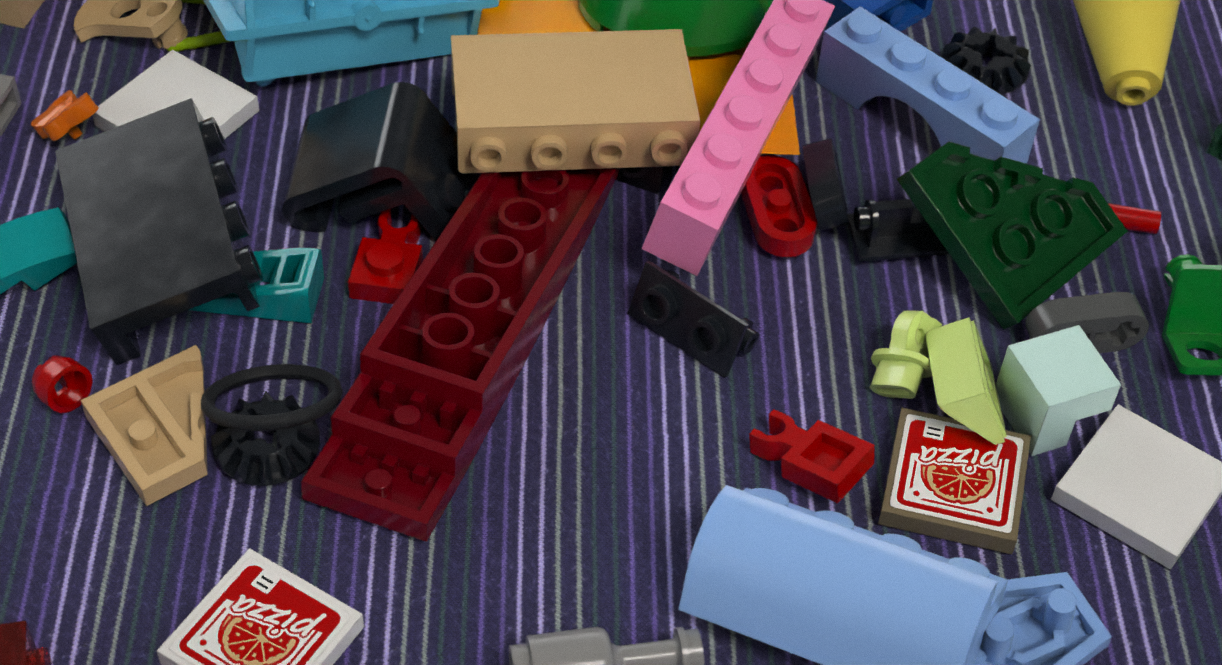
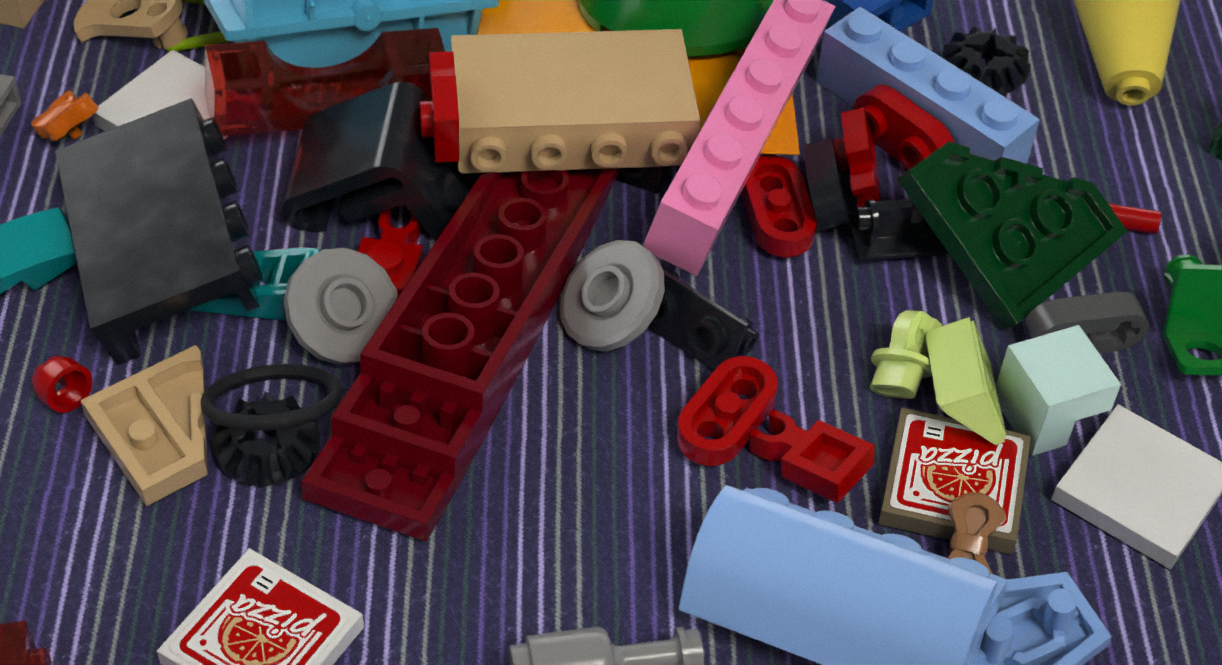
none -> clear red arch [204,28,445,136]
none -> light grey wheel [283,248,398,365]
none -> red plate [420,51,459,162]
none -> light grey wheel [560,240,665,352]
none -> red plate [677,356,778,466]
none -> red plate [834,108,881,207]
none -> red plate [853,84,954,170]
none -> medium nougat piece [947,492,1006,574]

